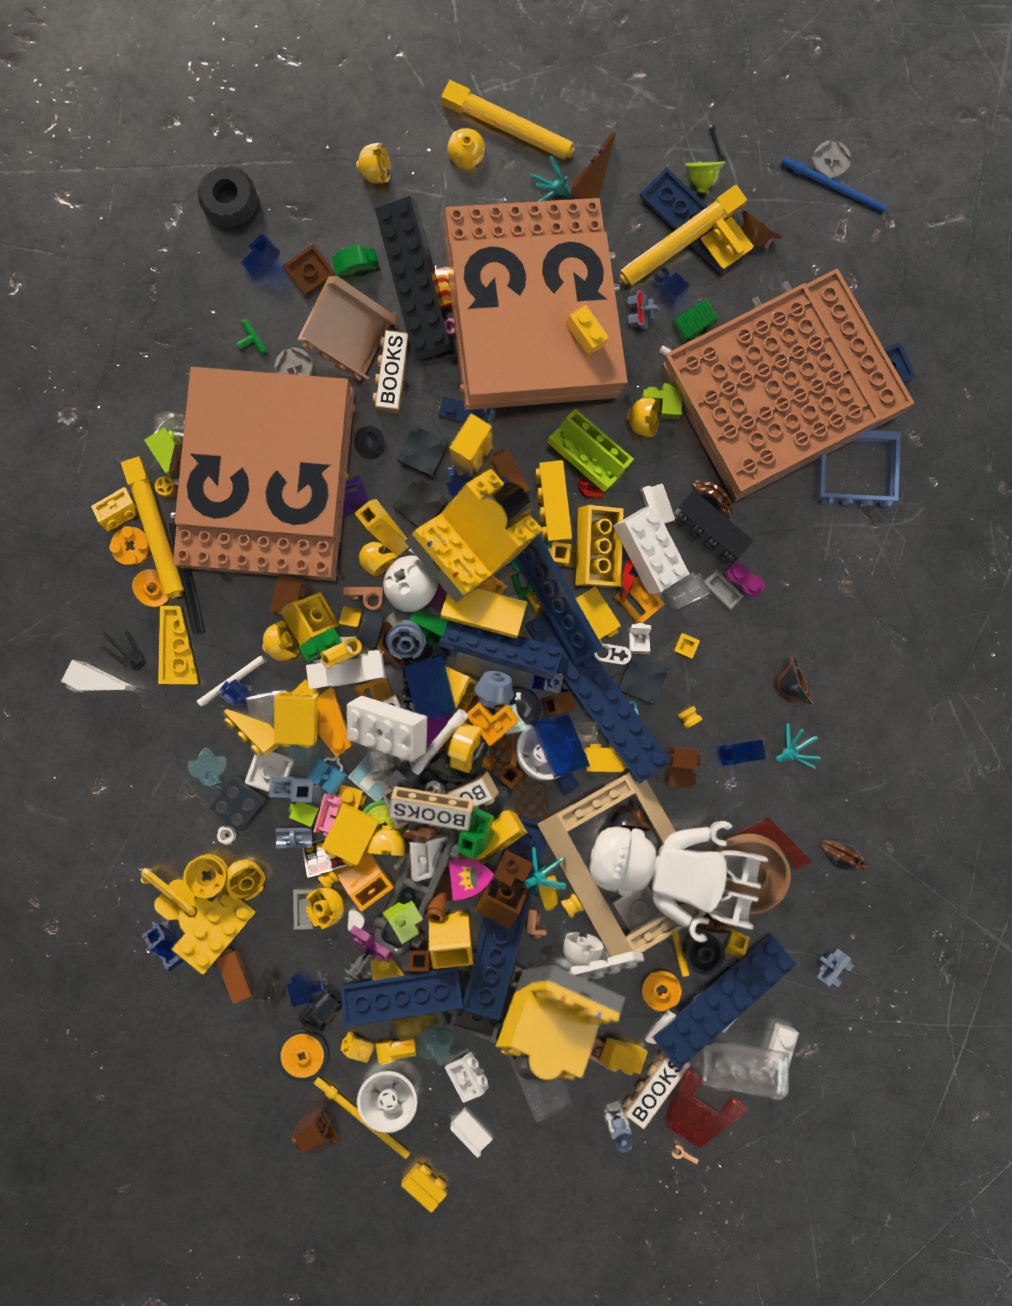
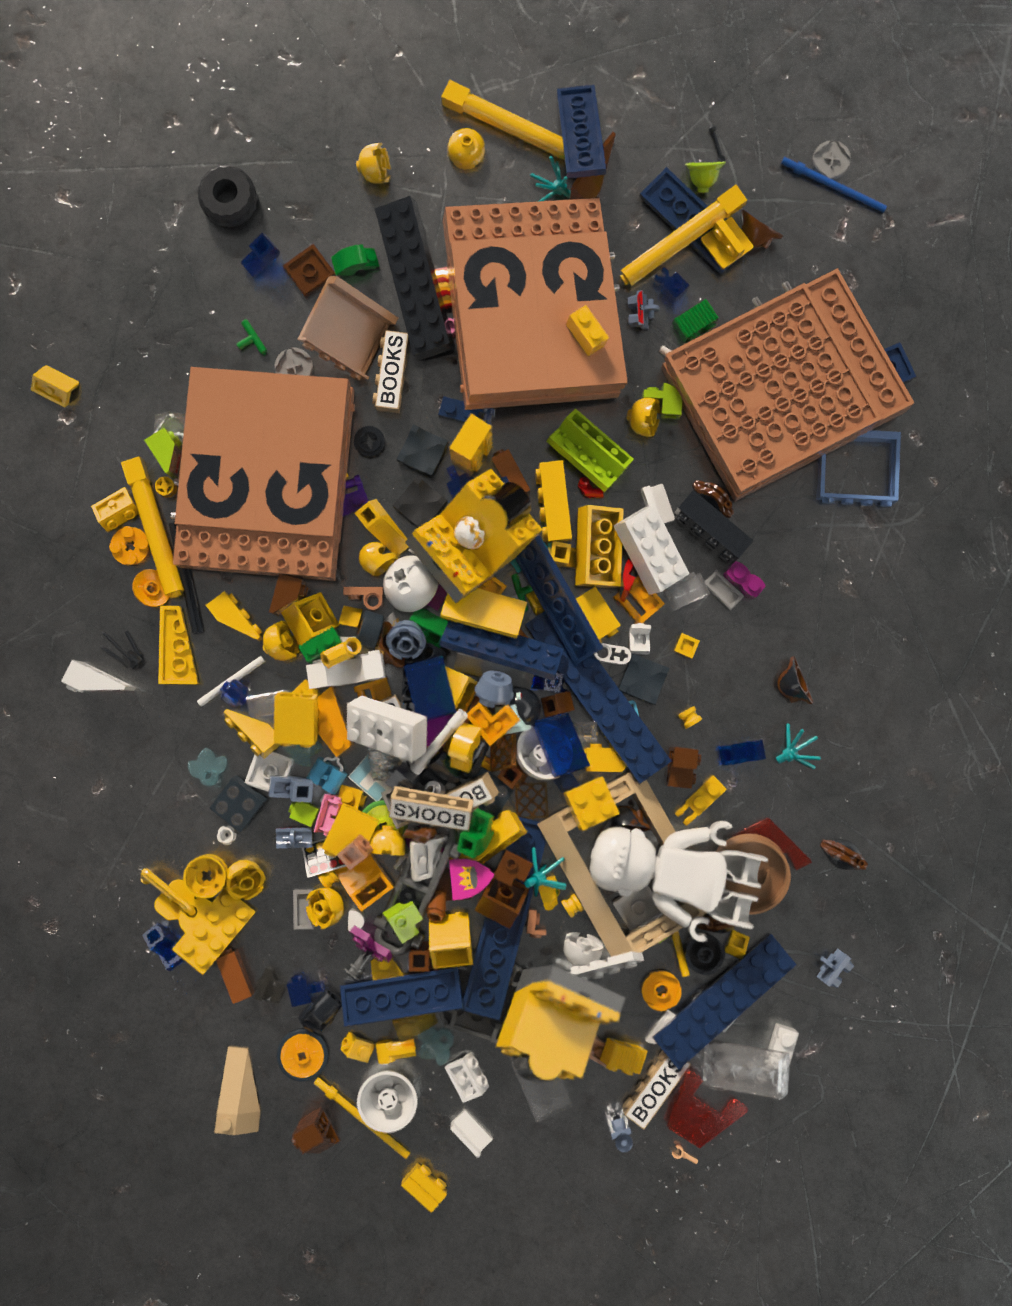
none -> yellow panel [31,365,79,408]
none -> yellow slope [206,591,263,641]
none -> tan wedge [215,1046,261,1135]
none -> nougat bracket [337,834,373,870]
none -> white hair [454,516,485,549]
none -> dark blue plate [557,85,606,179]
none -> yellow brick [563,777,619,830]
none -> yellow hinge [675,775,727,826]

